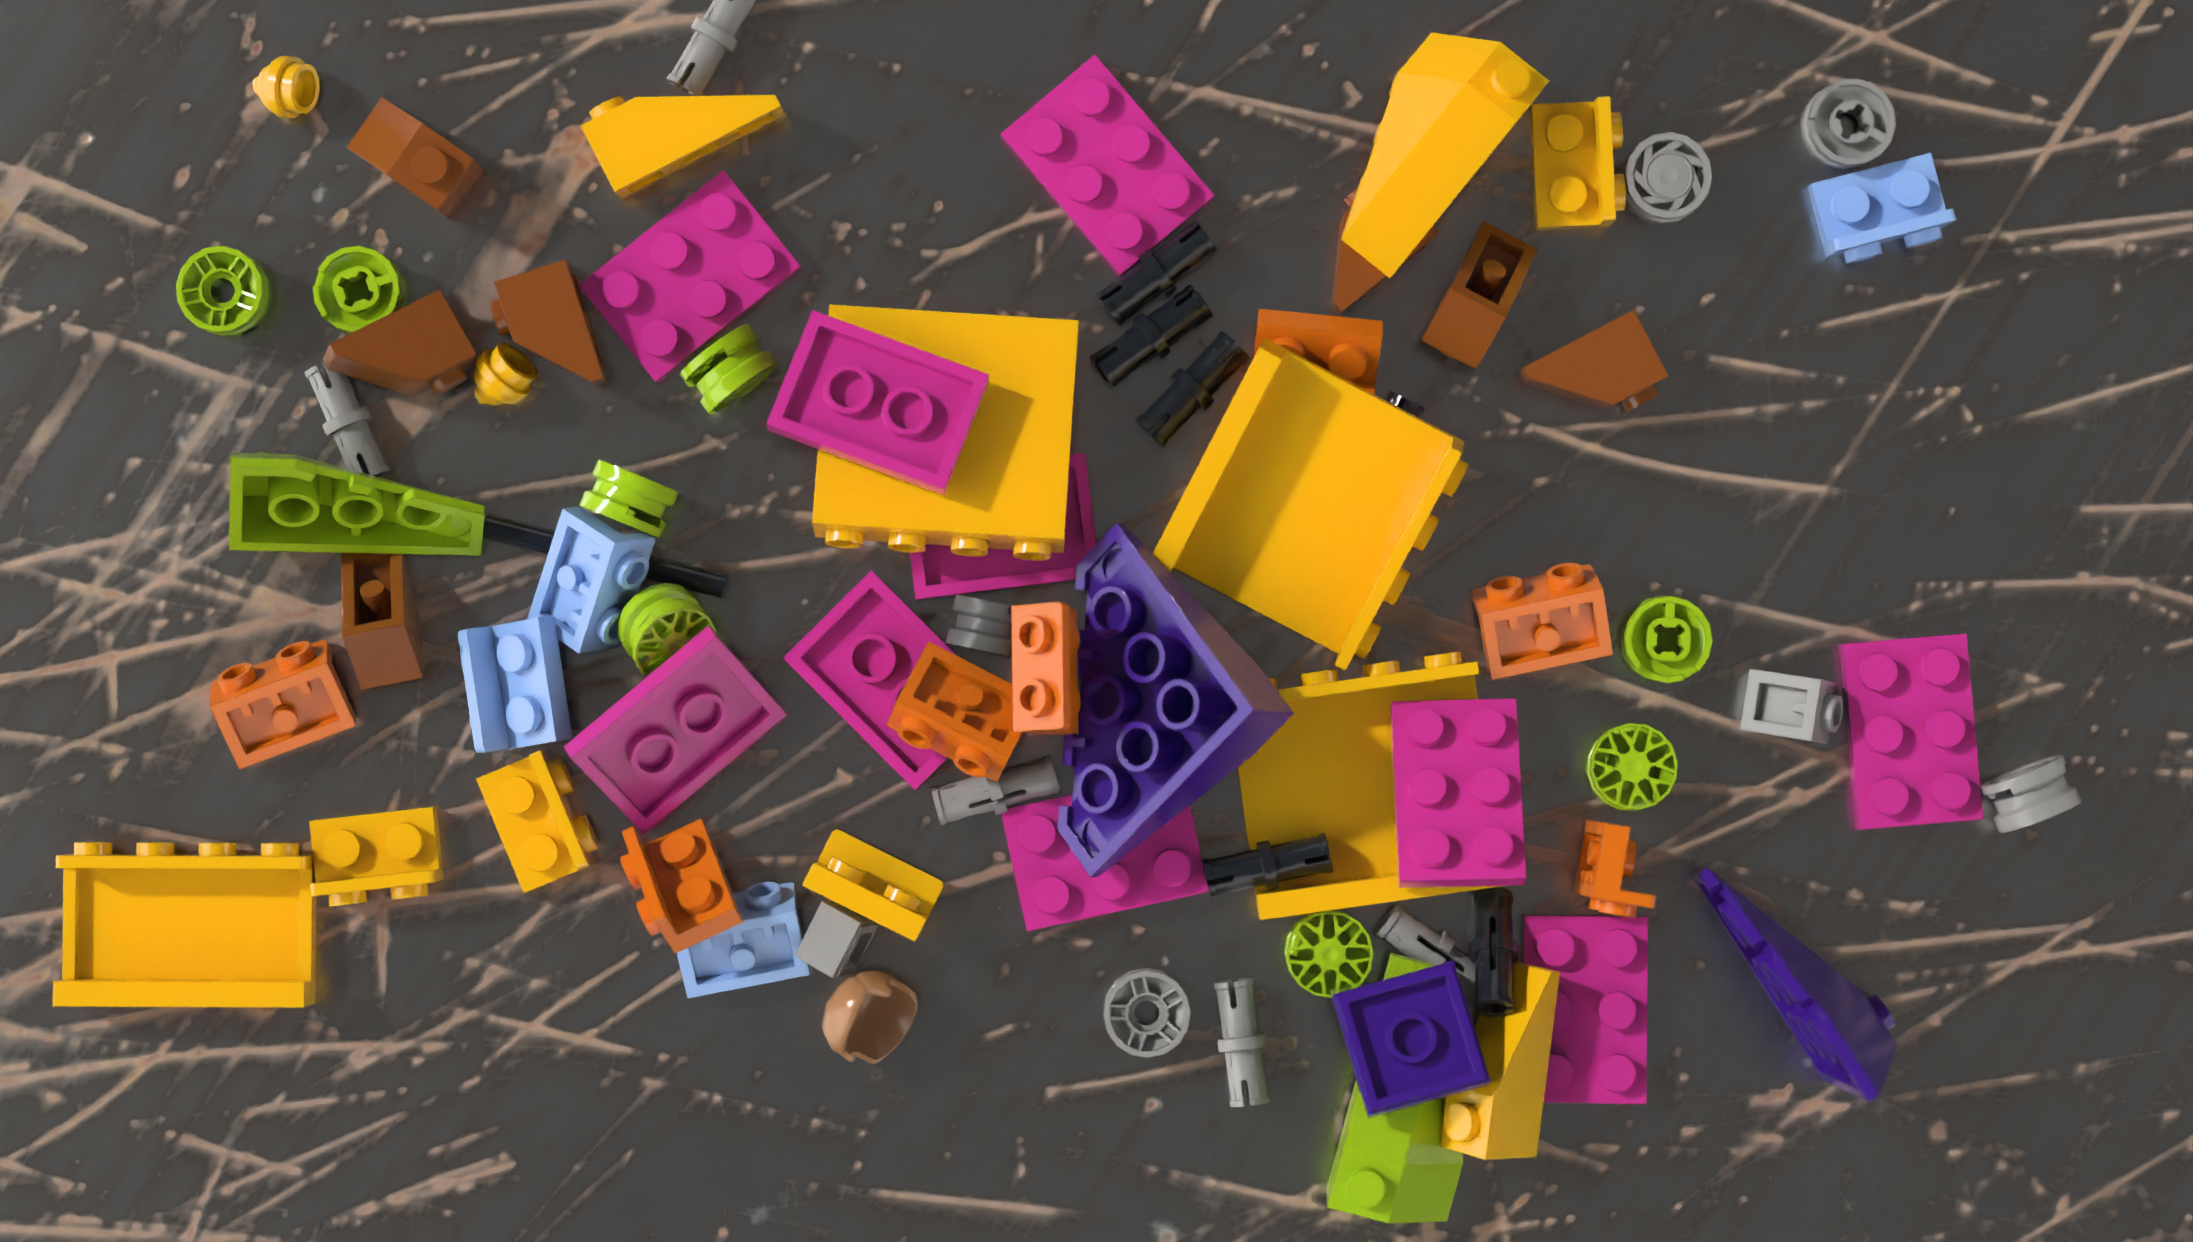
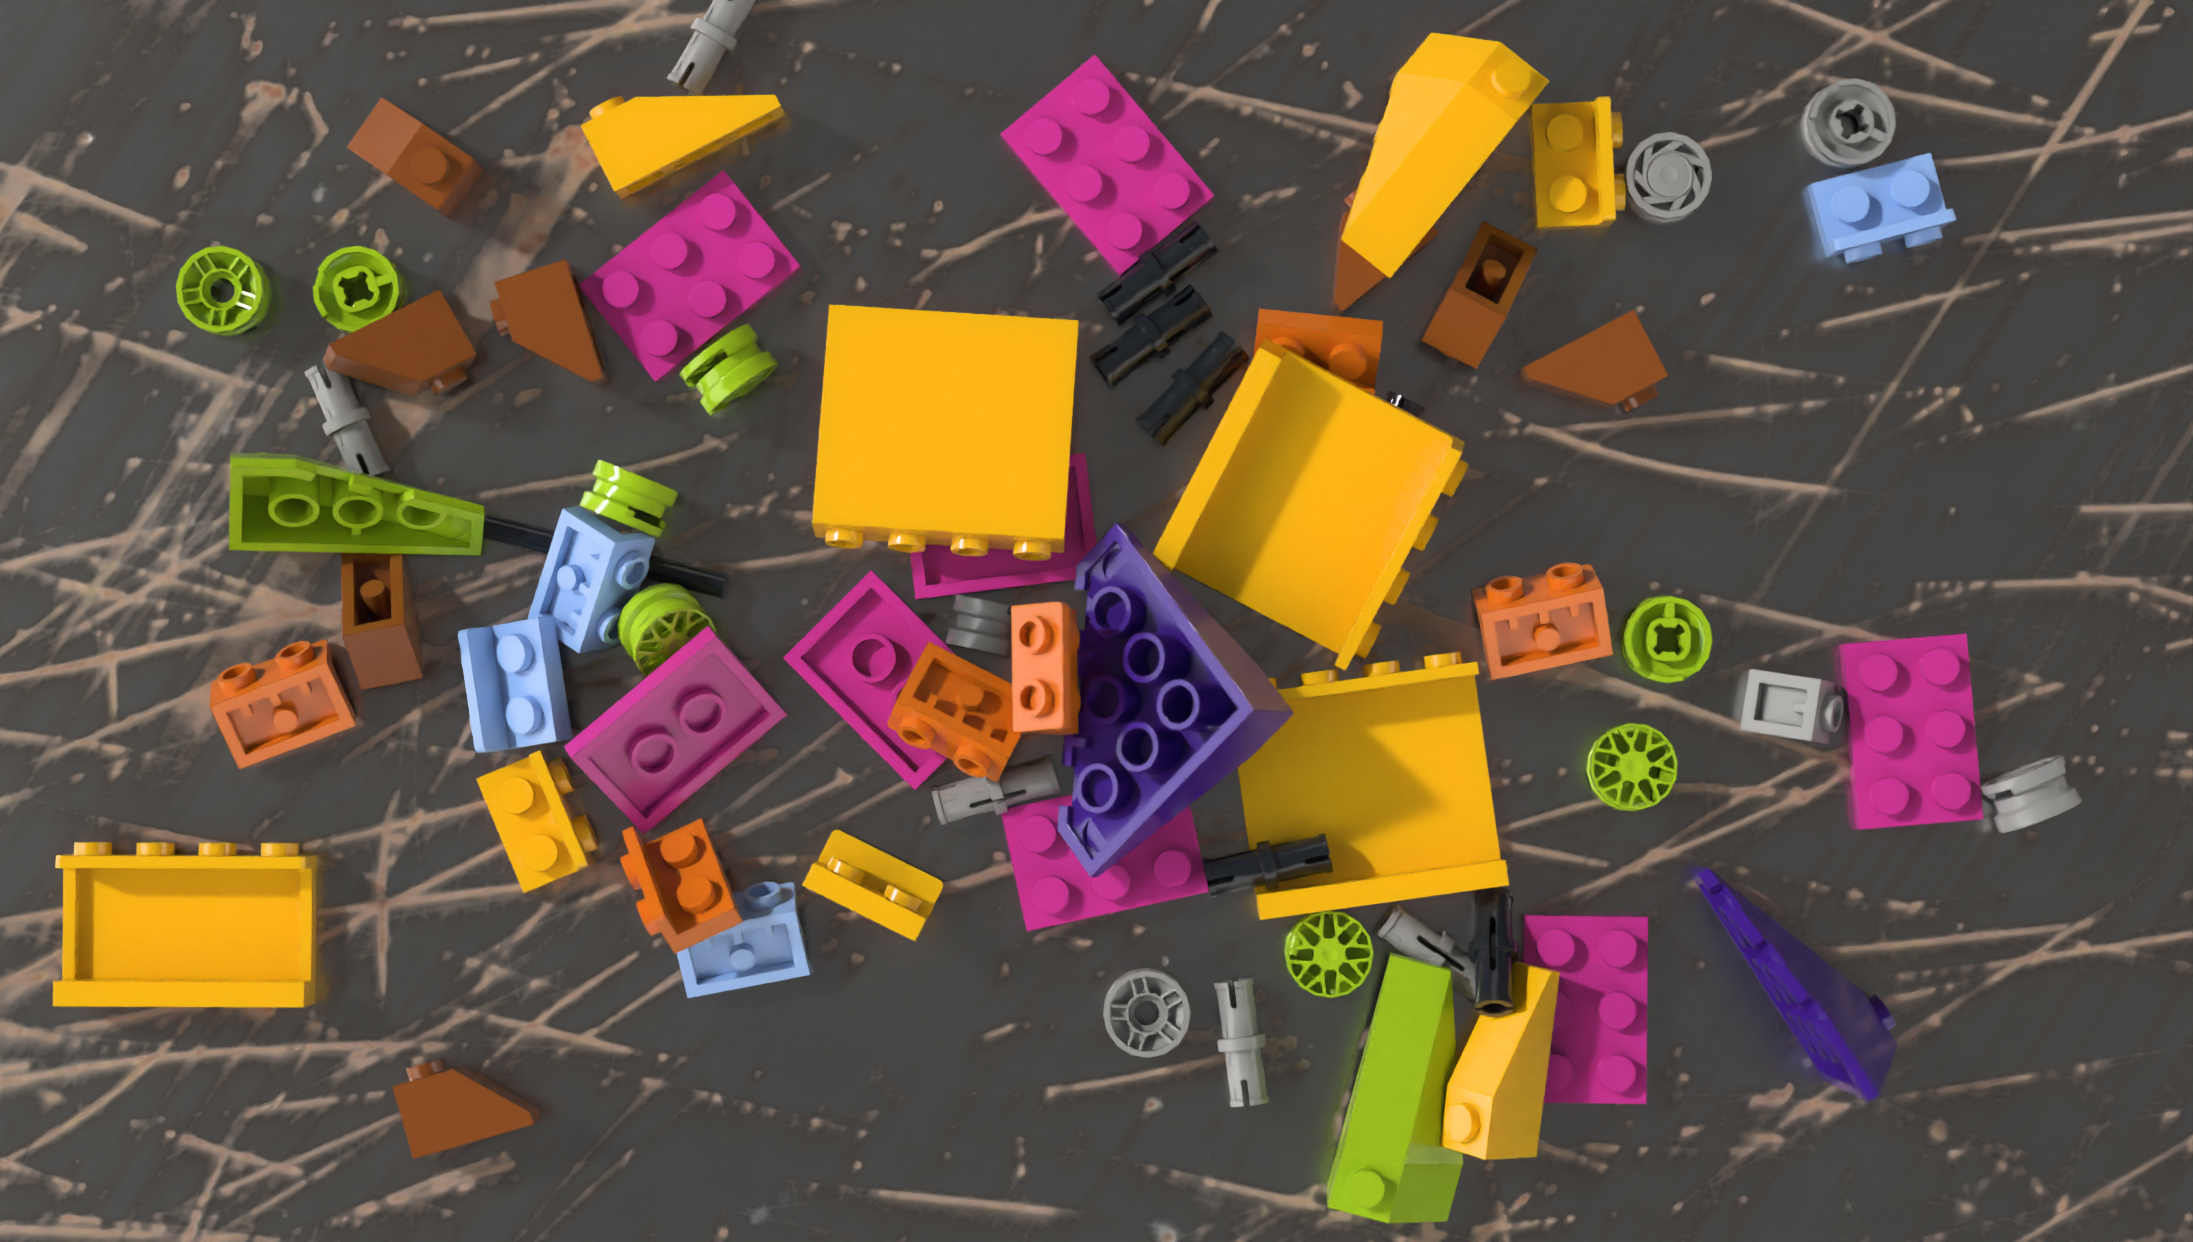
yellow plate [252,56,320,118] -> none
yellow bracket [309,807,444,906] -> none
yellow plate [473,343,537,406] -> none
dark pink plate [766,310,990,496] -> none
light grey slope [797,900,880,978] -> none
medium nougat hair [821,970,918,1064] -> none
dark purple plate [1332,960,1491,1119] -> none
dark pink plate [1390,699,1526,888] -> none
orange bracket [1573,820,1657,918] -> none
none -> dark orange slope [393,1058,542,1159]

